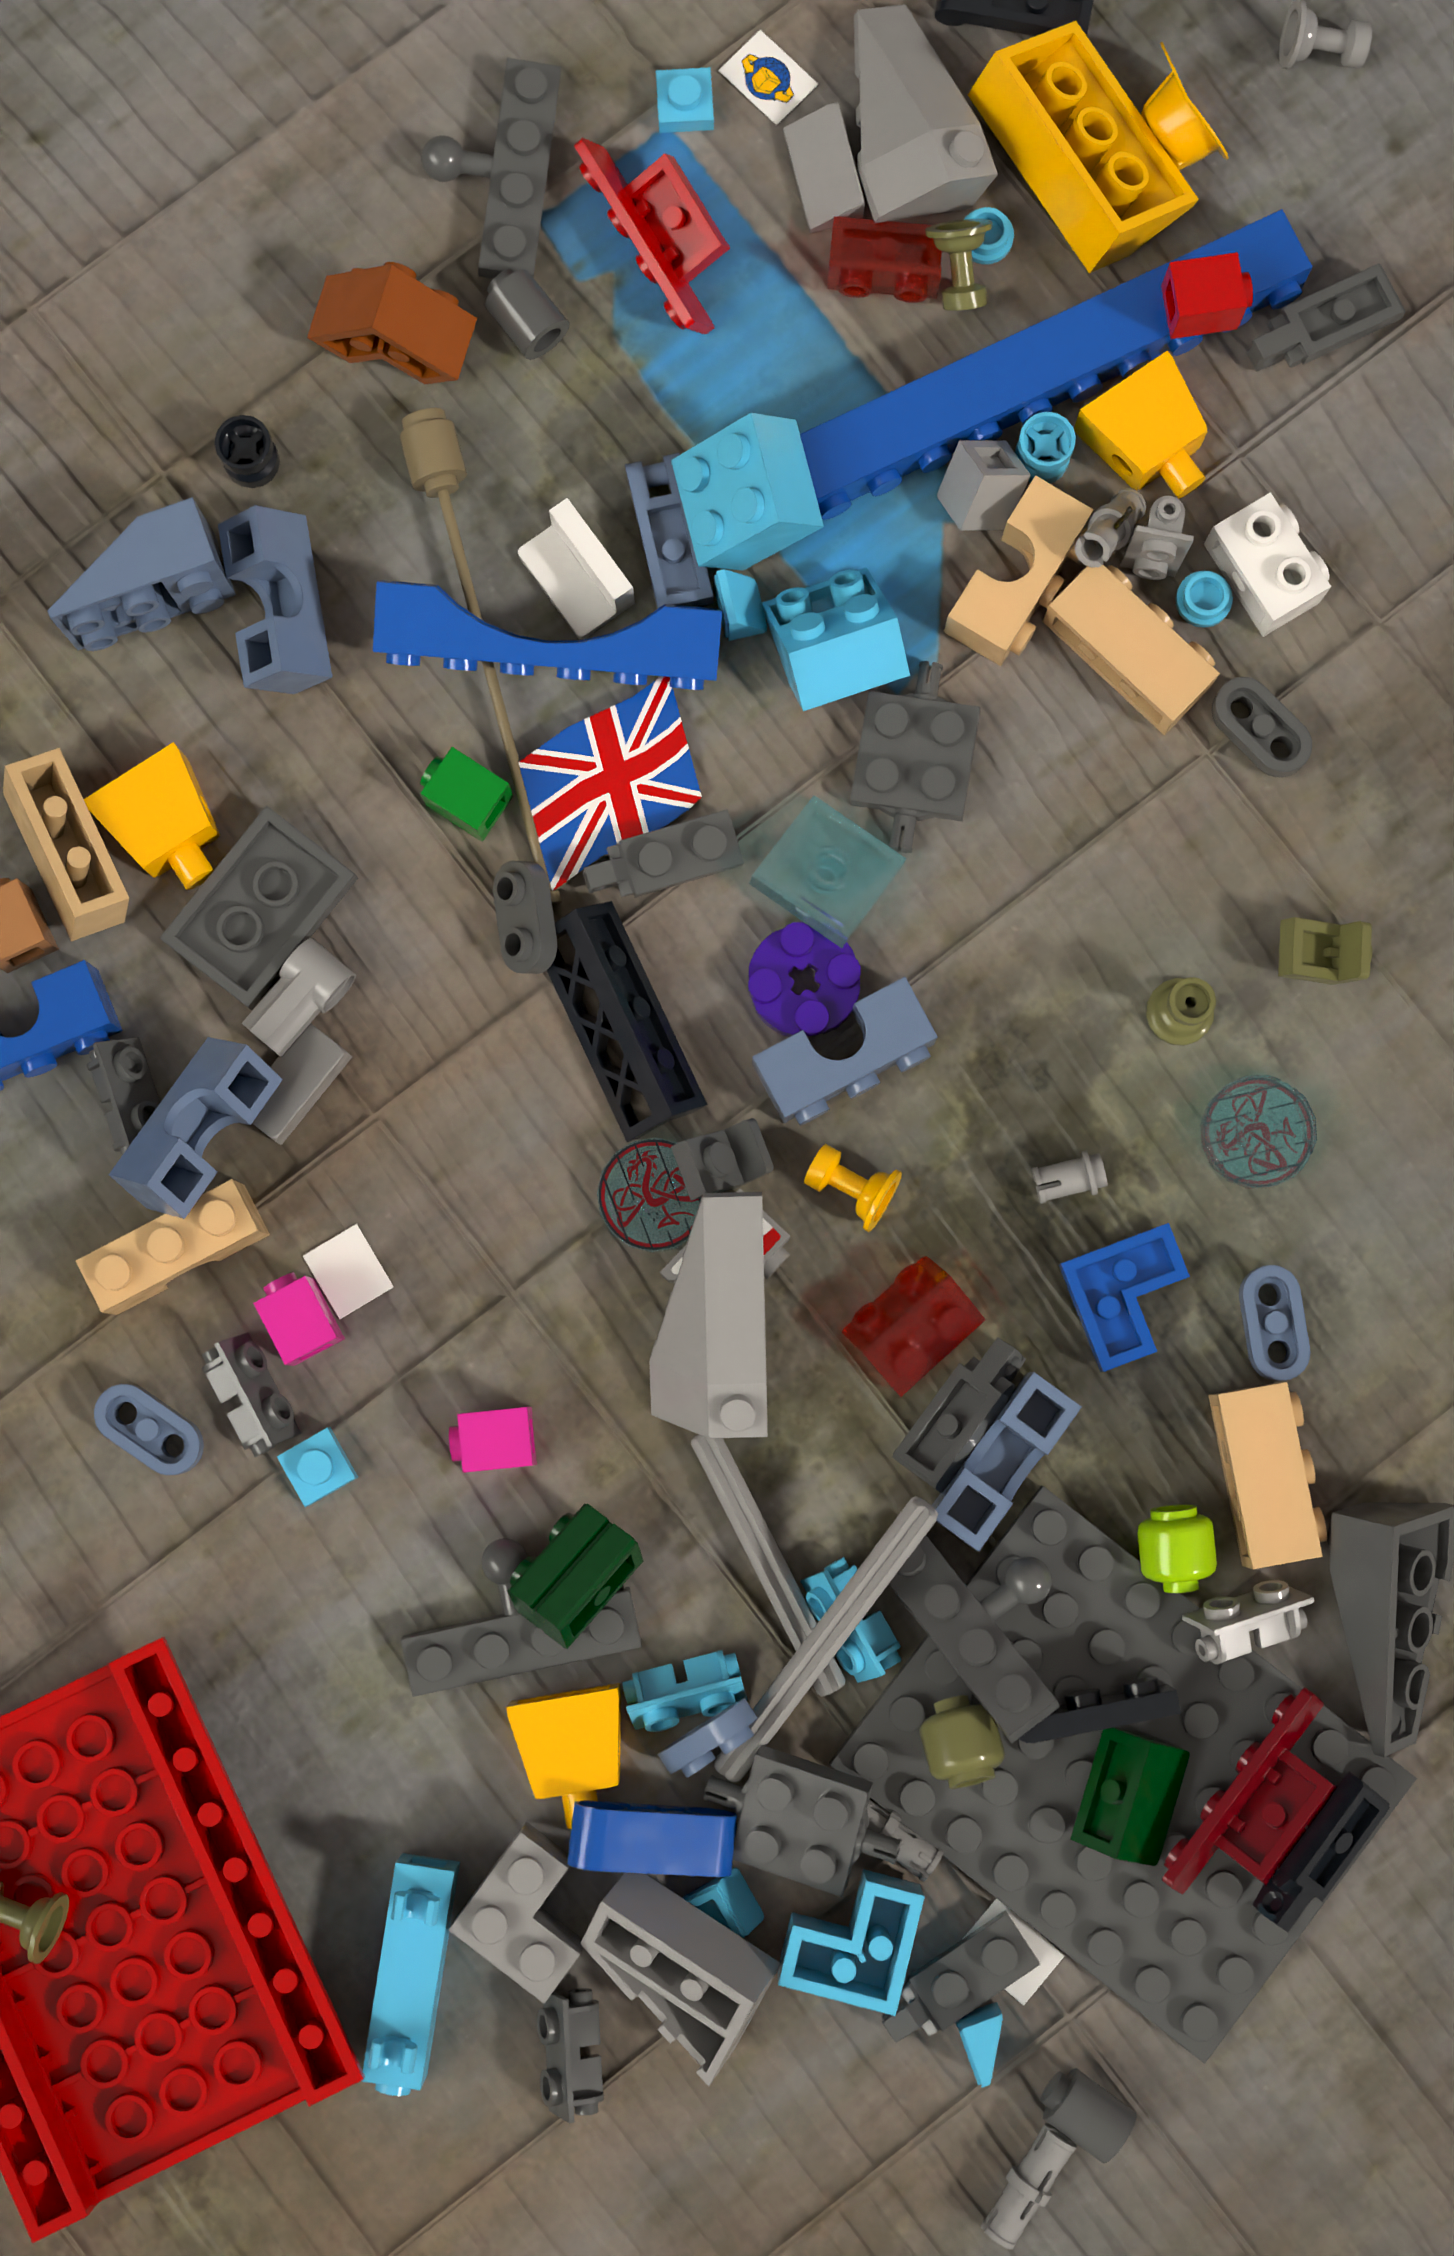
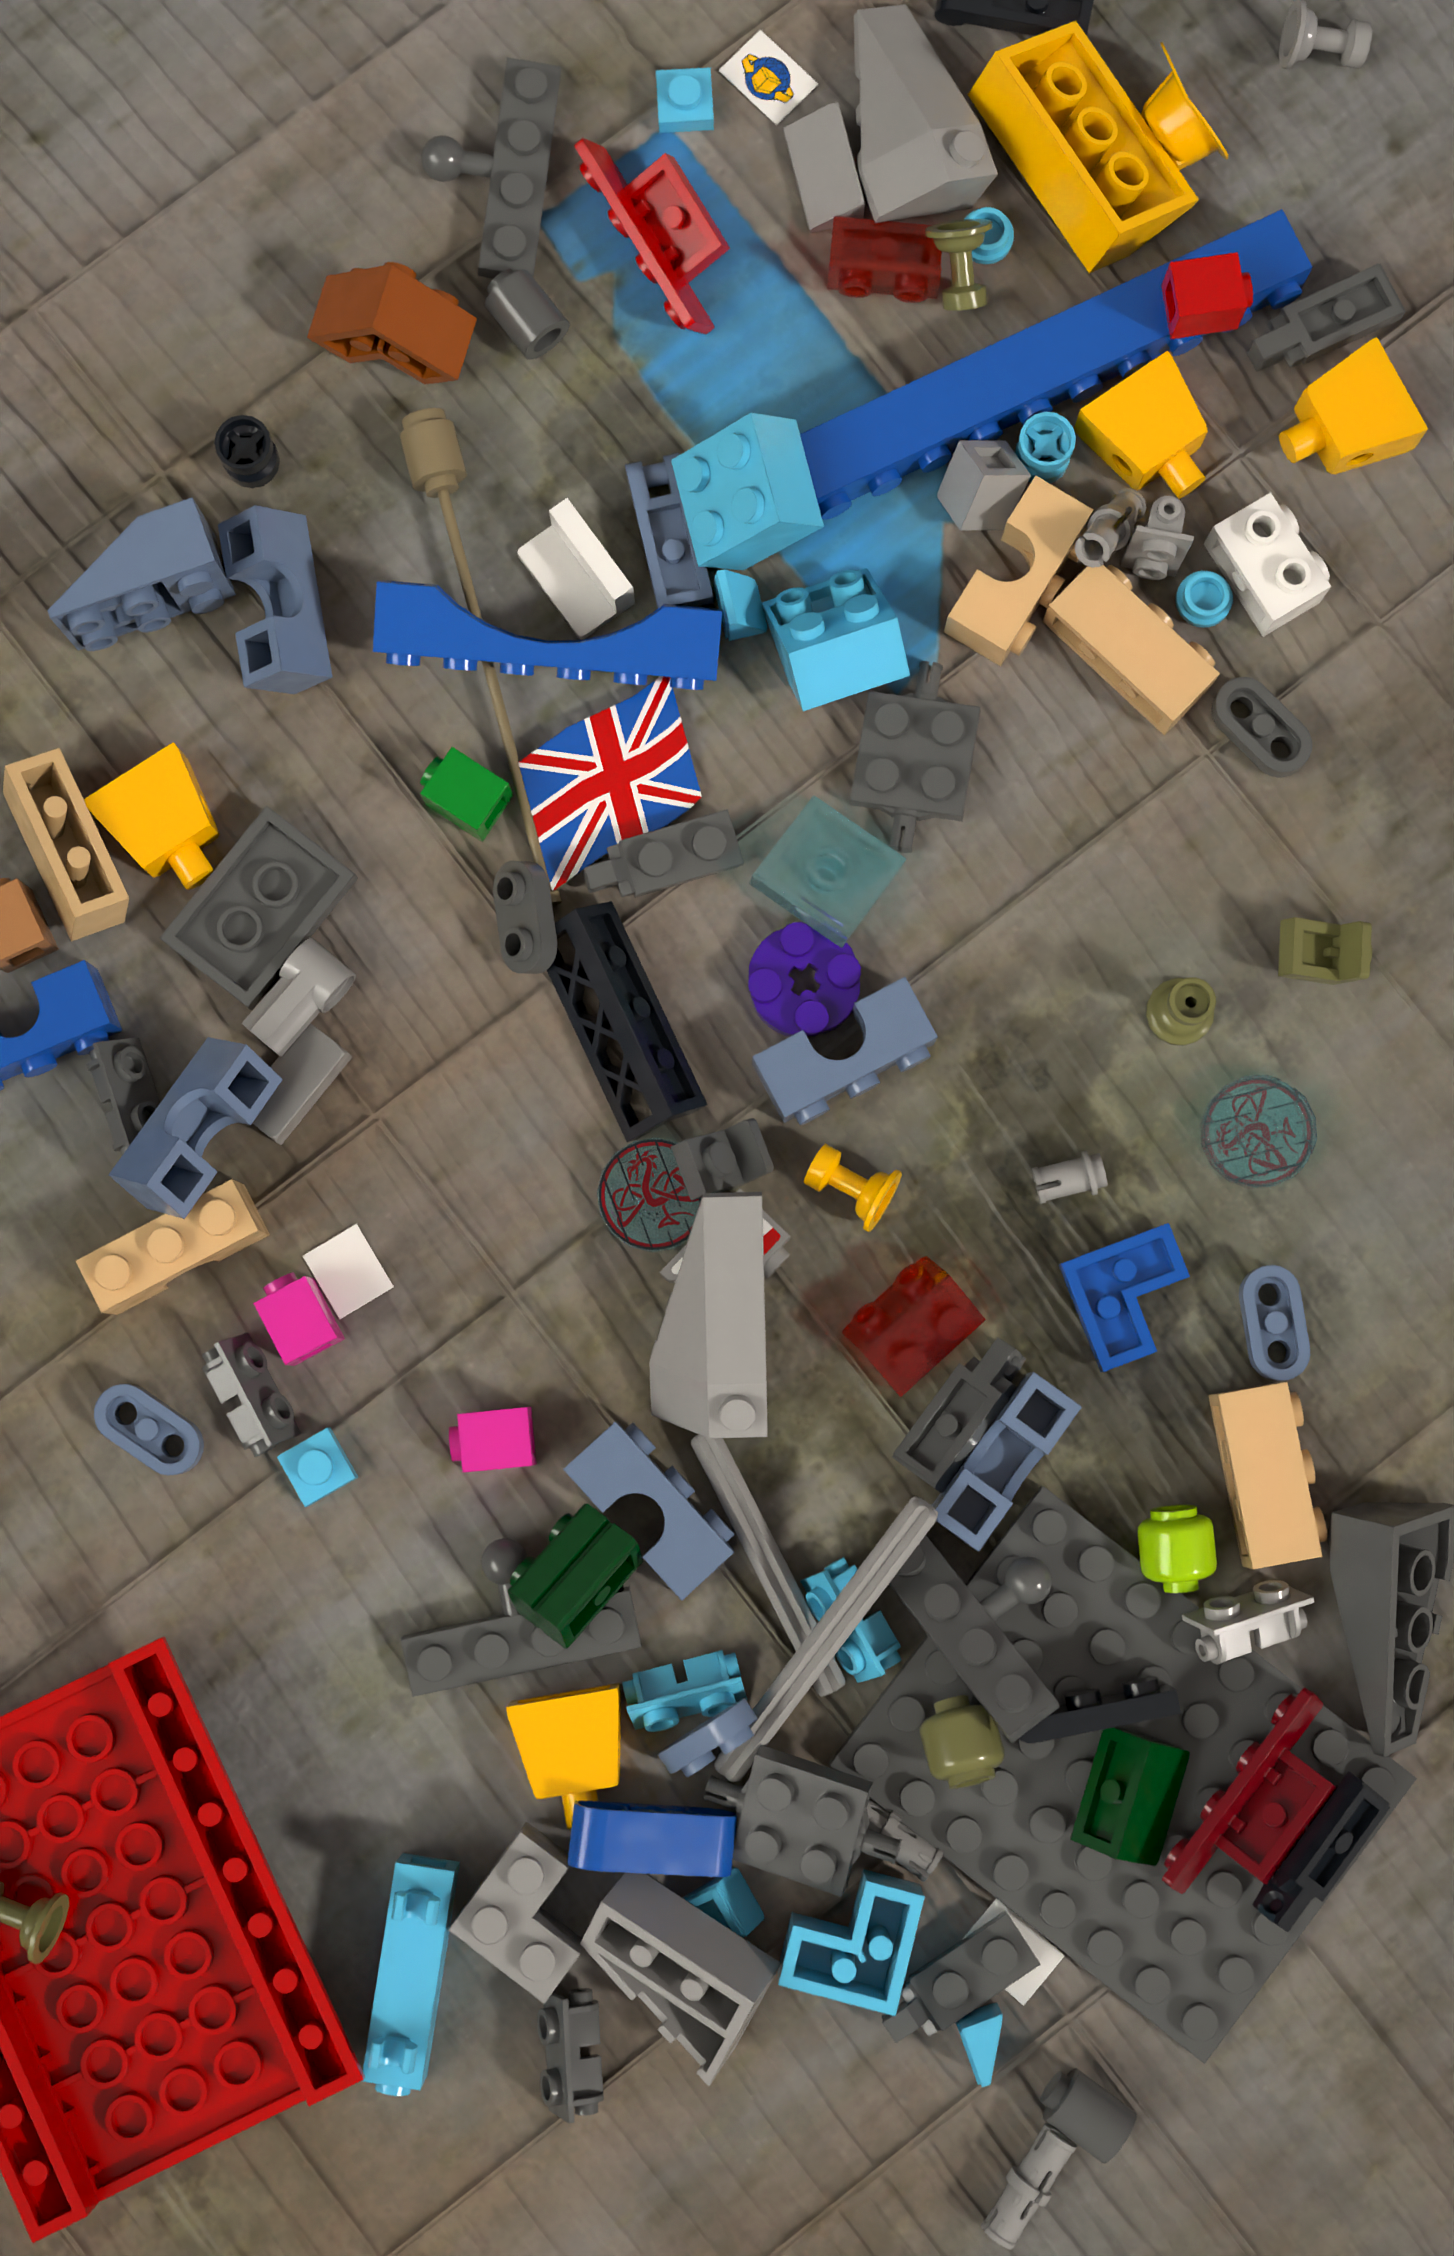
none -> sand blue arch [563,1421,735,1601]
none -> yellow torso [1279,337,1428,474]

